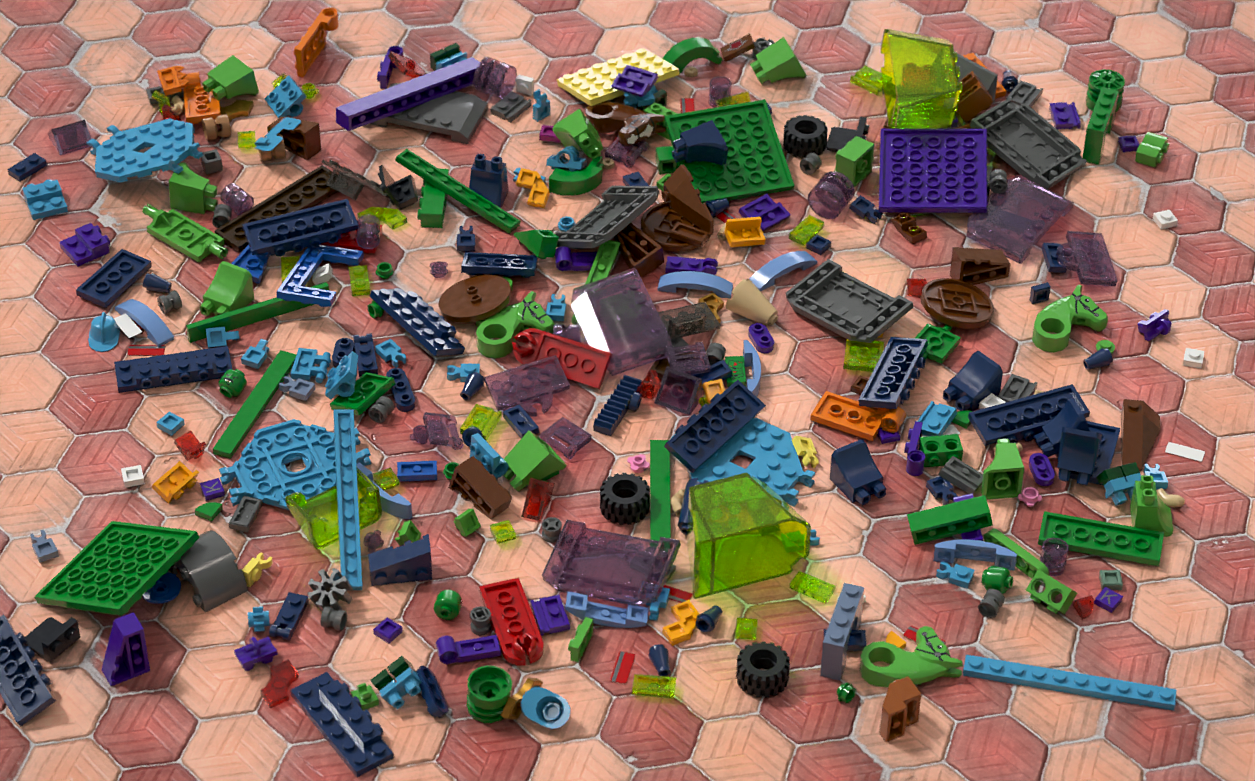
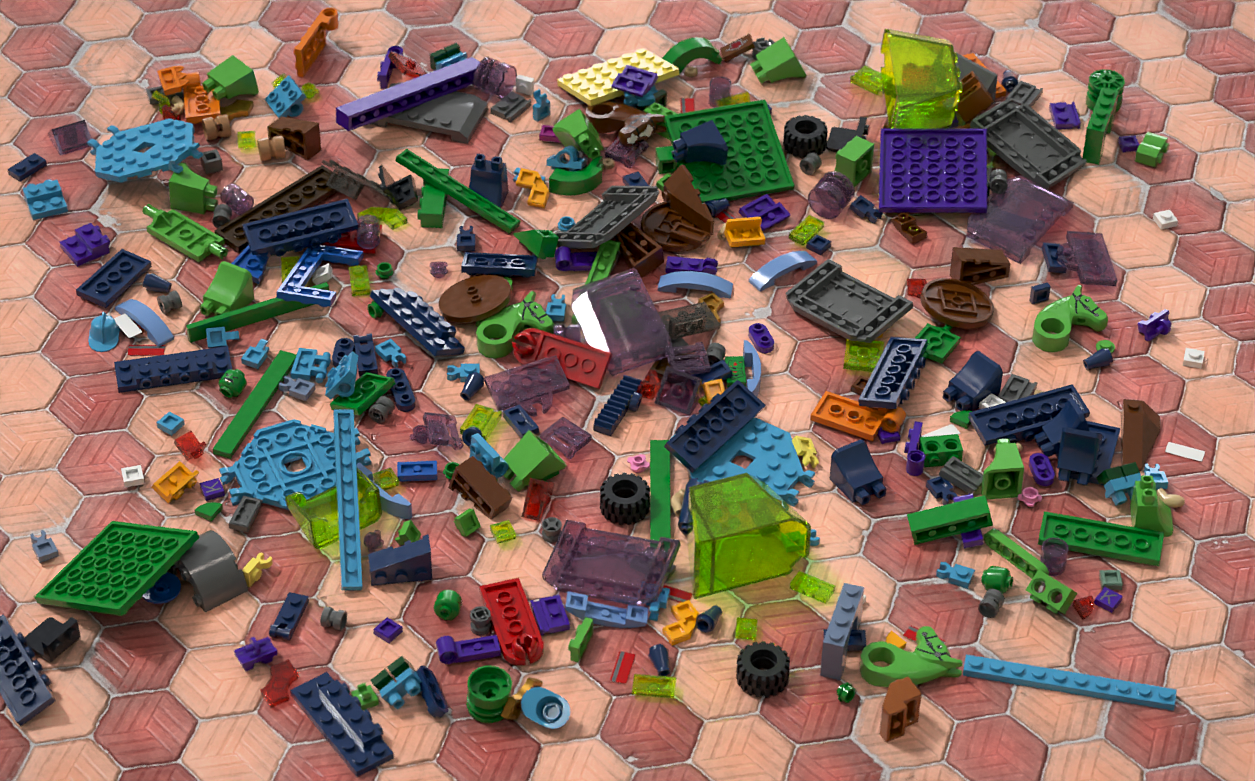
dark purple wedge [101,612,150,686] -> none
dark azure gear [248,606,270,632] -> none
dark azure piece [254,117,301,151] -> none
dark grey gear [308,568,353,612] -> none
tan cone [725,278,778,326] -> none
dark azure plate [917,401,957,436] -> none
medium blue slope [933,540,1017,571] -> none

